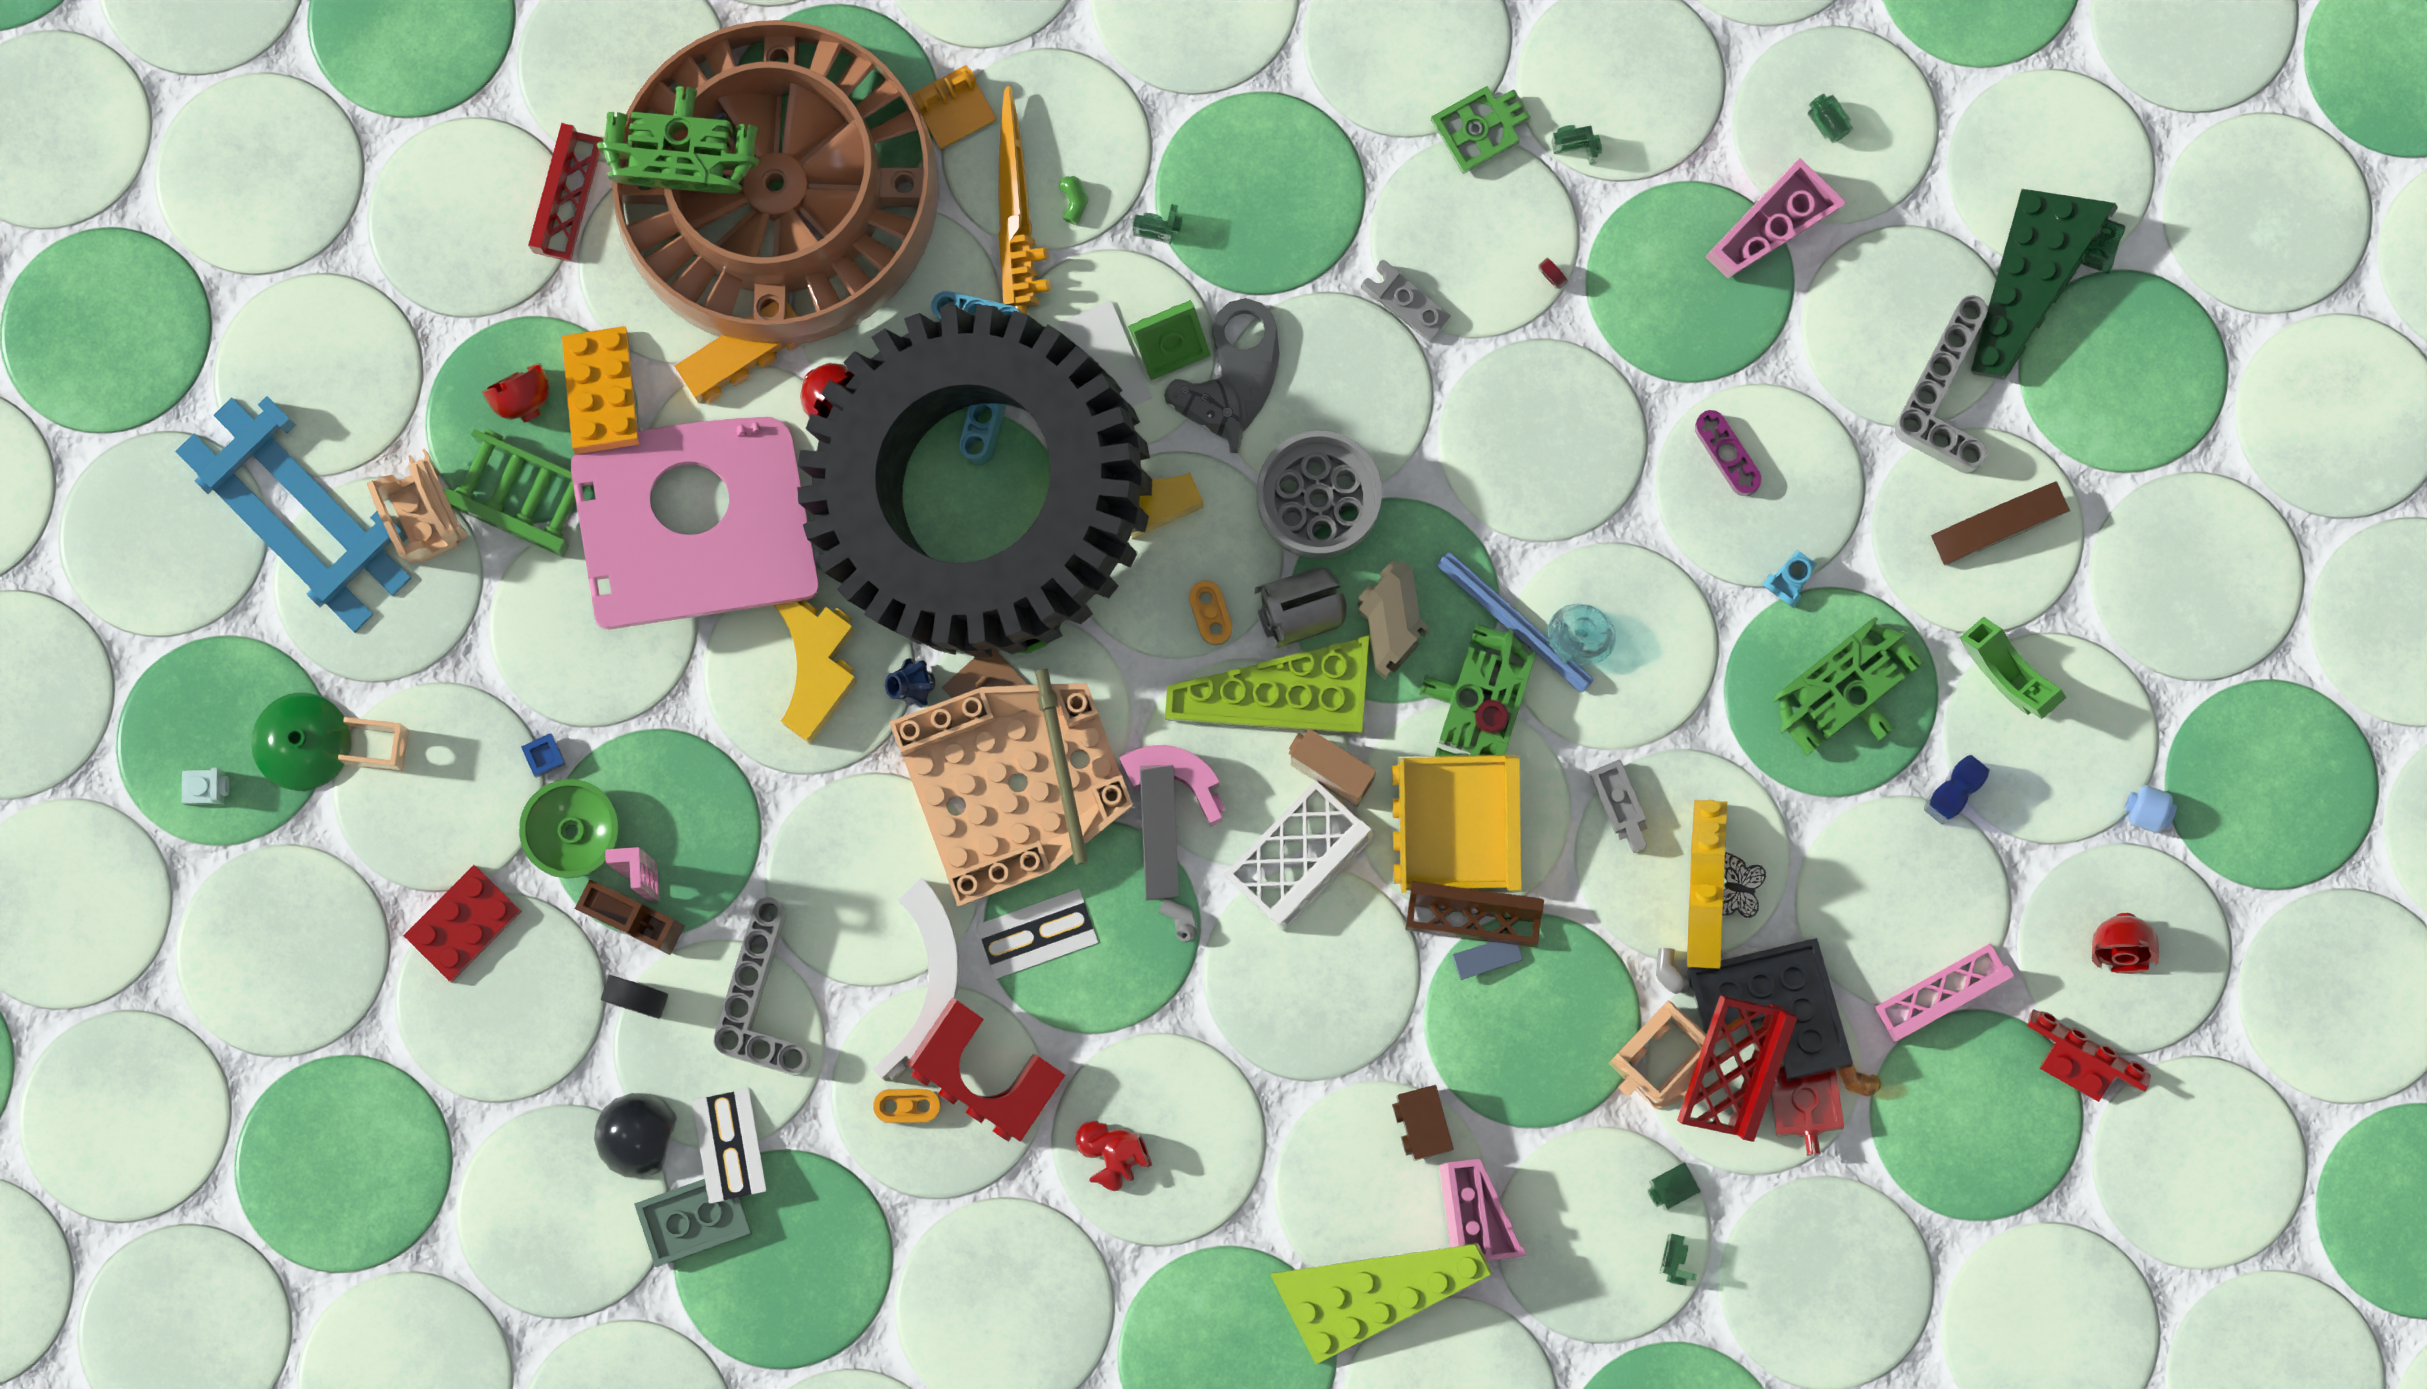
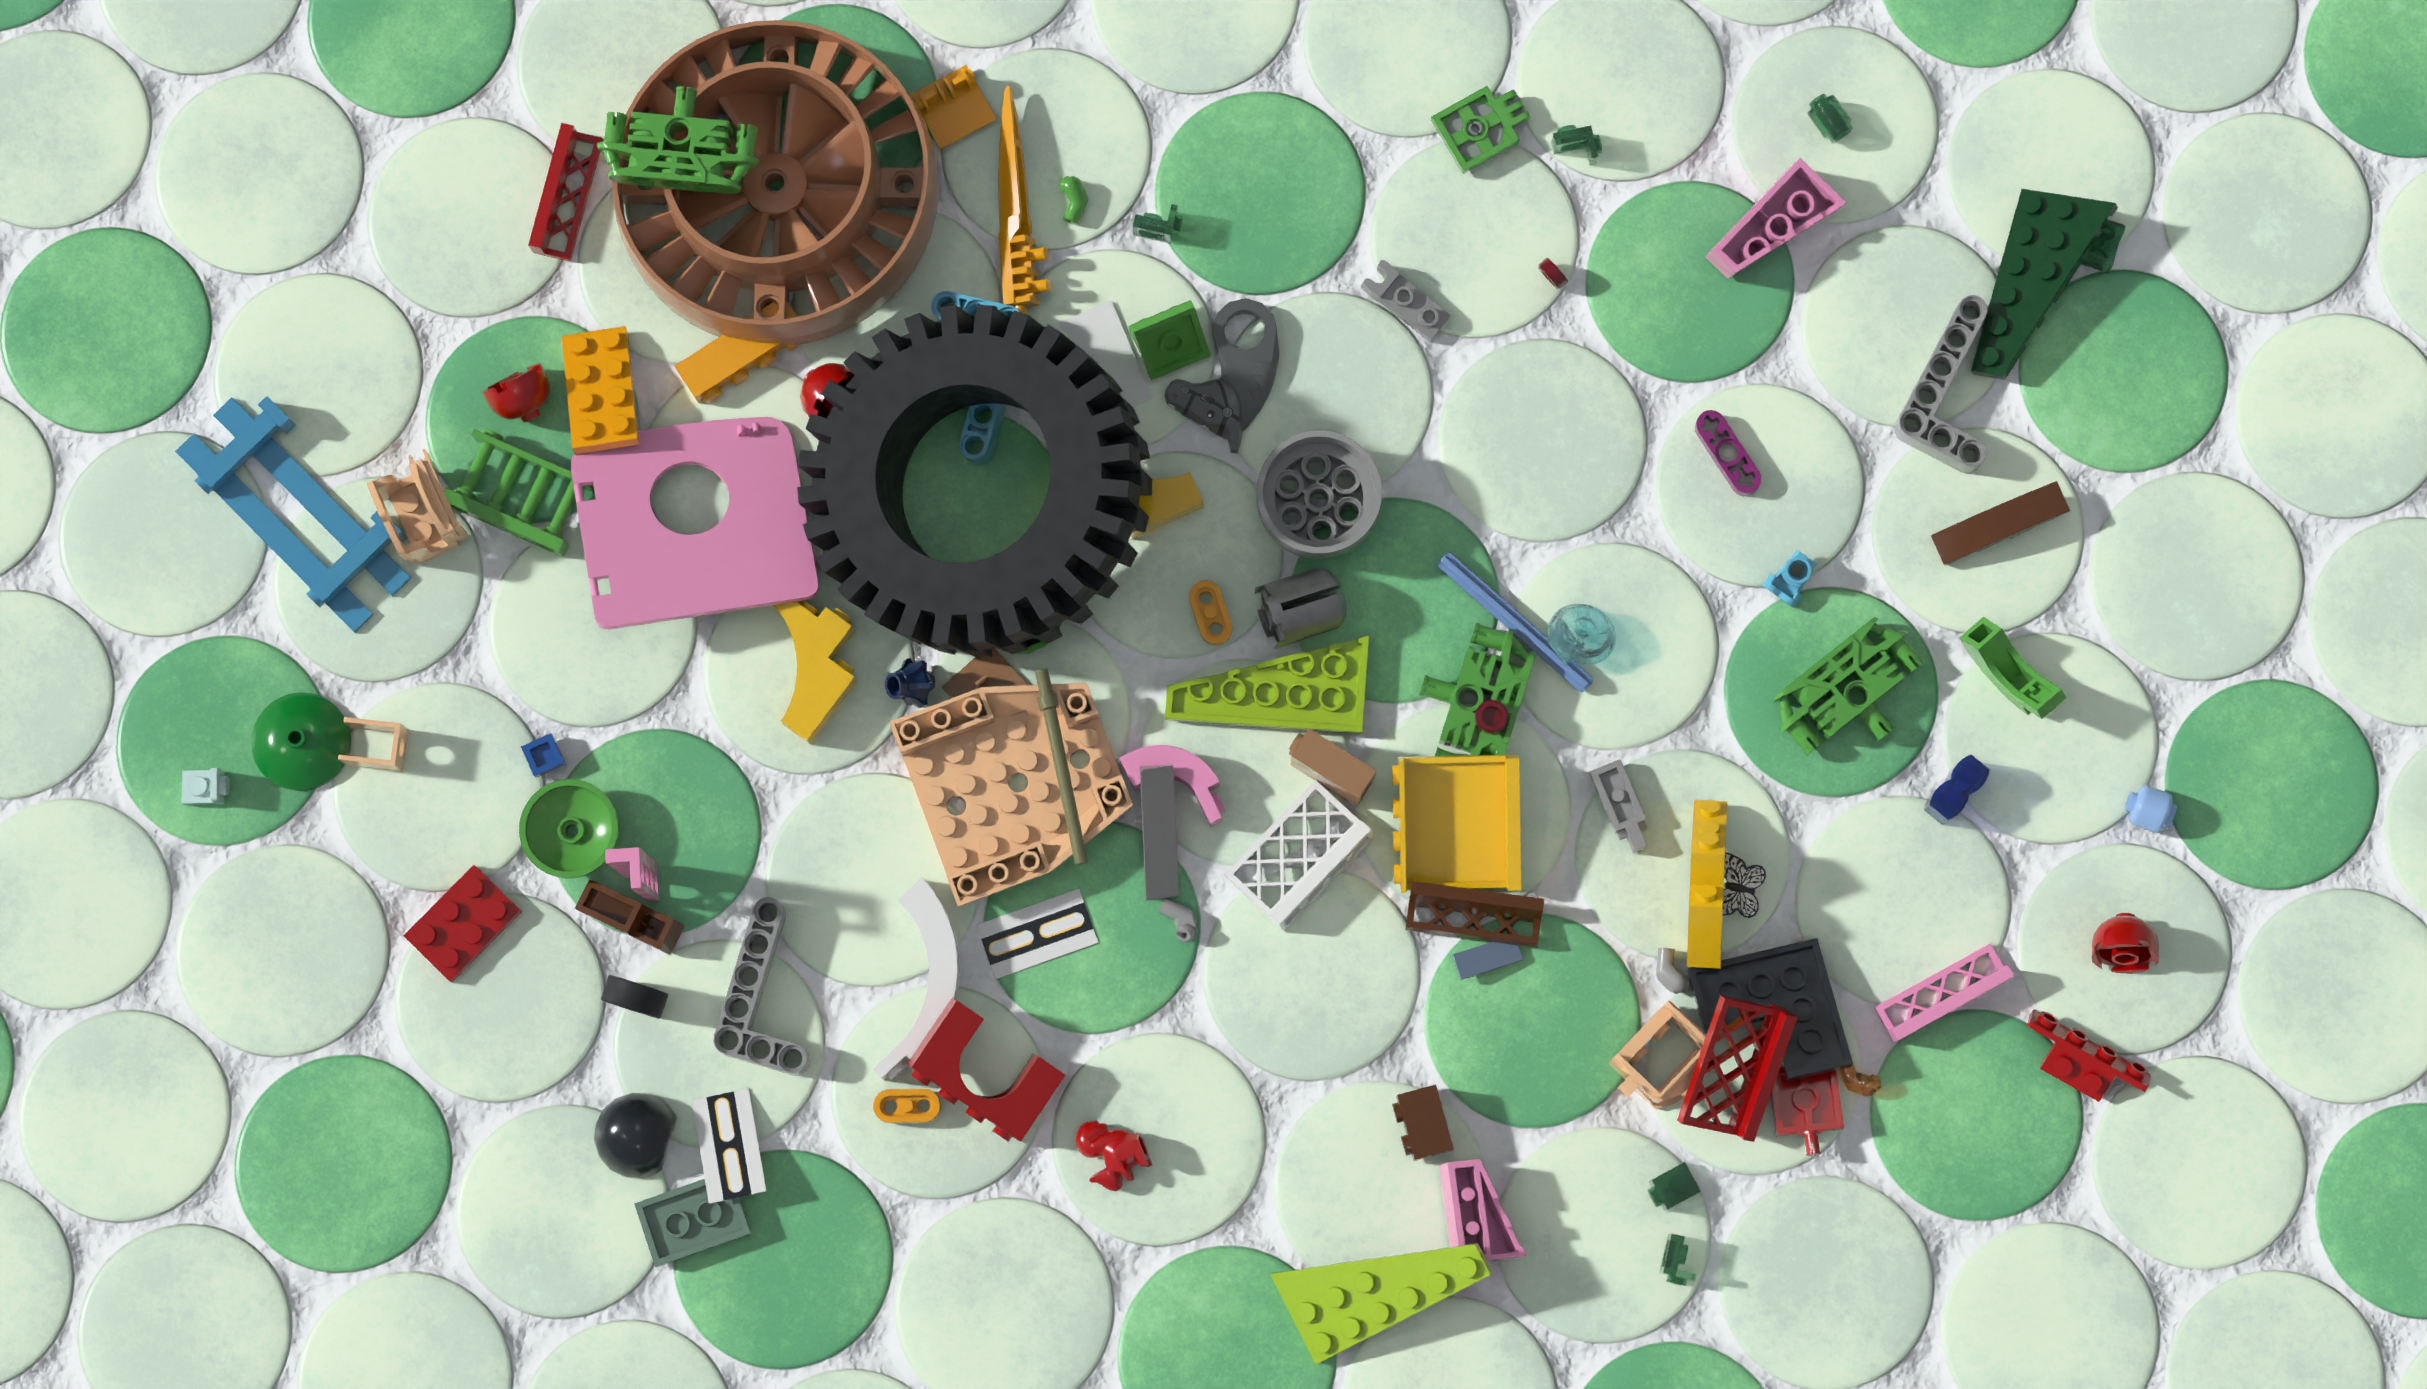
dark tan brick [1357,560,1430,681] -> none

